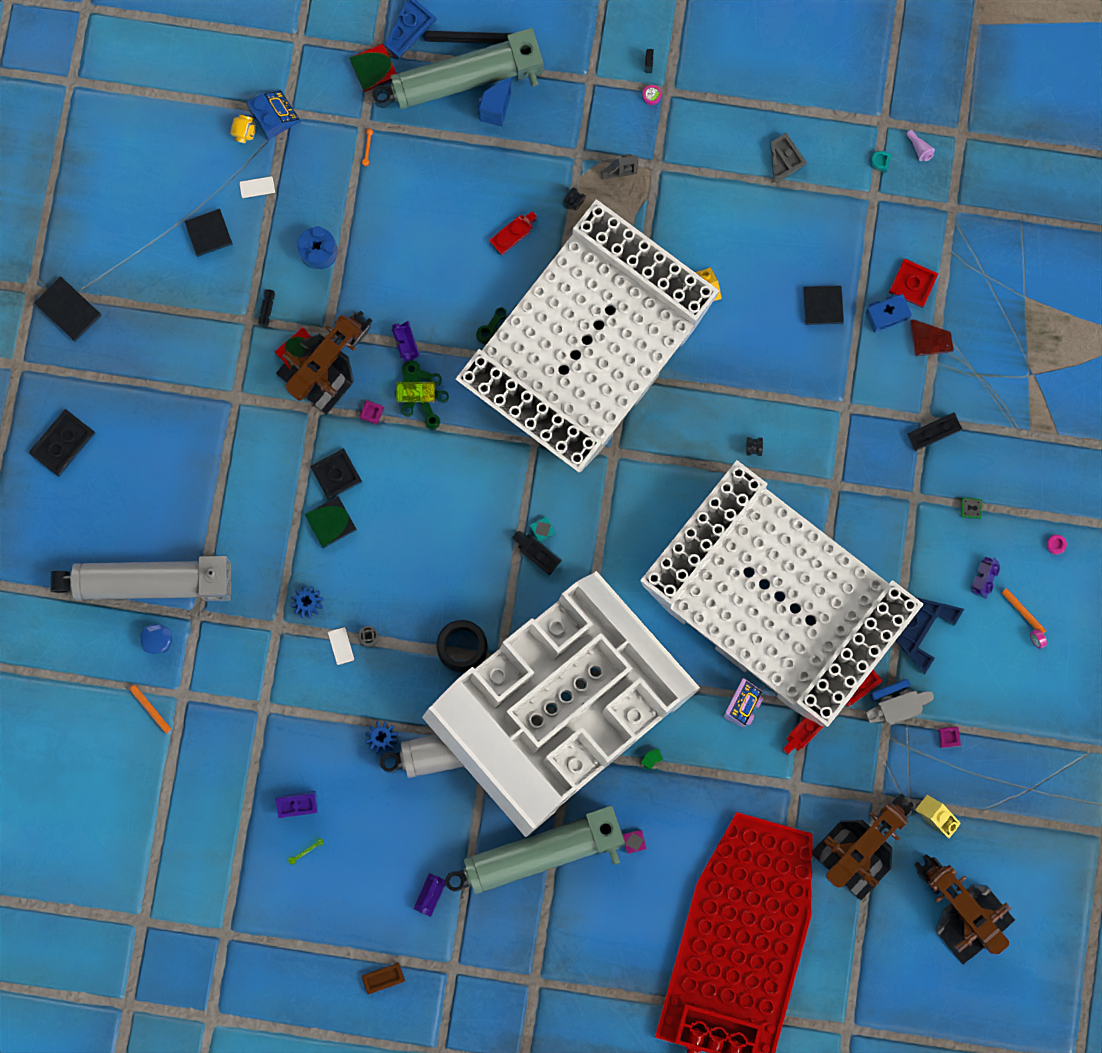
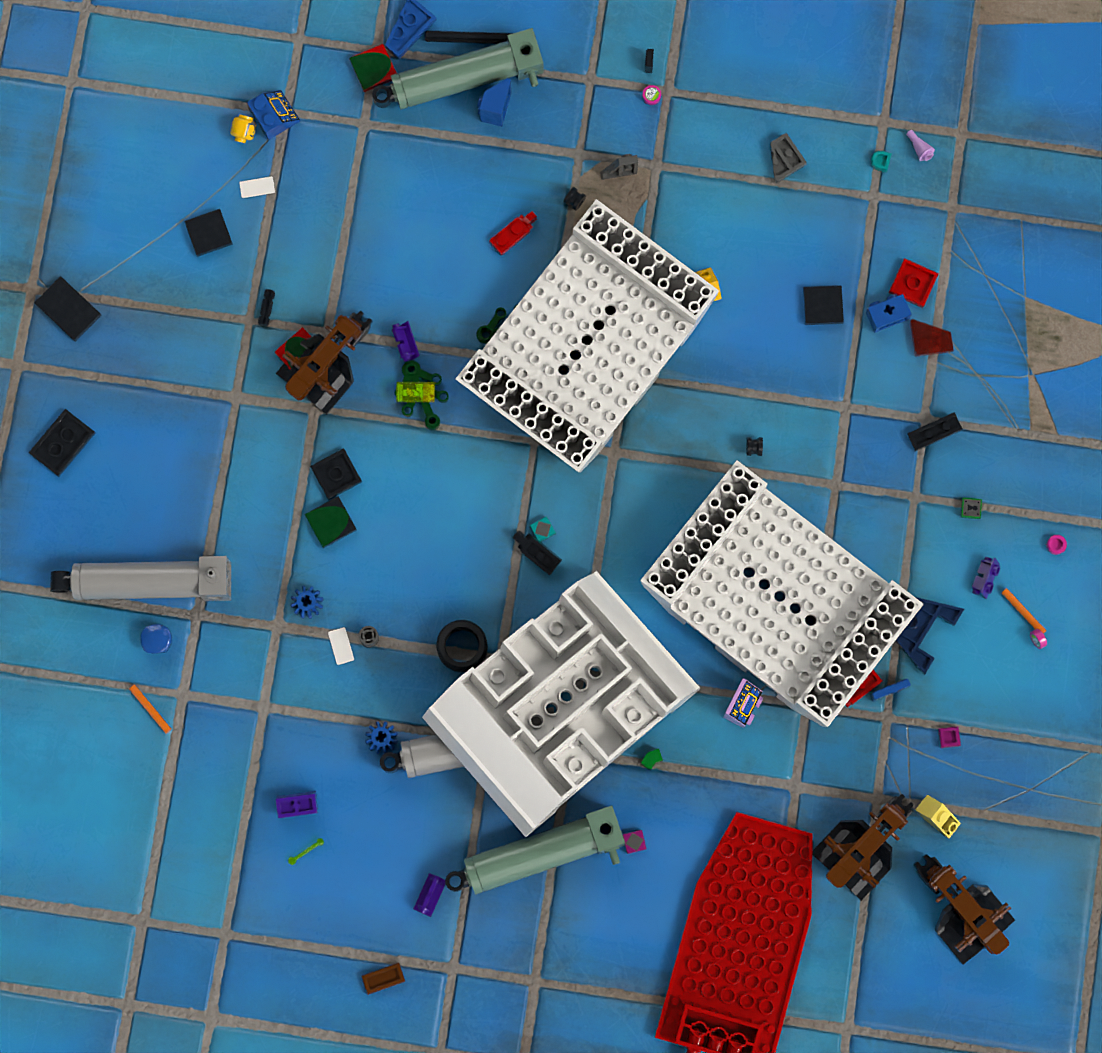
blue brick [297,226,338,269] -> none
magenta tile [359,400,384,425] -> none
orange hinge [362,128,373,167] -> none
red hinge [782,718,823,755] -> none
light grey hinge [866,689,934,726] -> none

